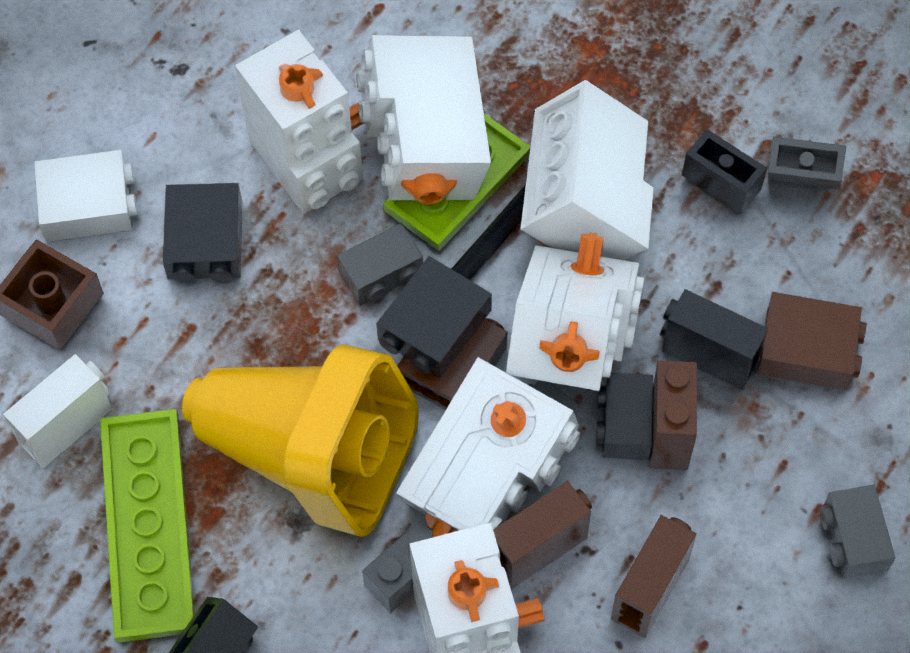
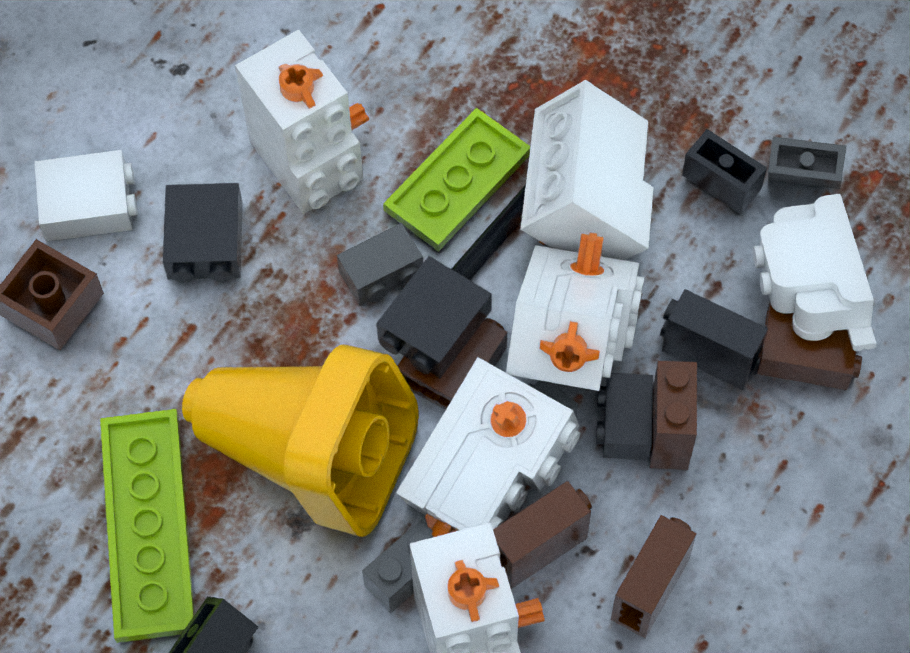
white brick [3,354,113,469] -> none
white piece [355,35,491,204] -> none
dark grey brick [820,484,896,579] -> none
none -> white brick [753,194,876,351]

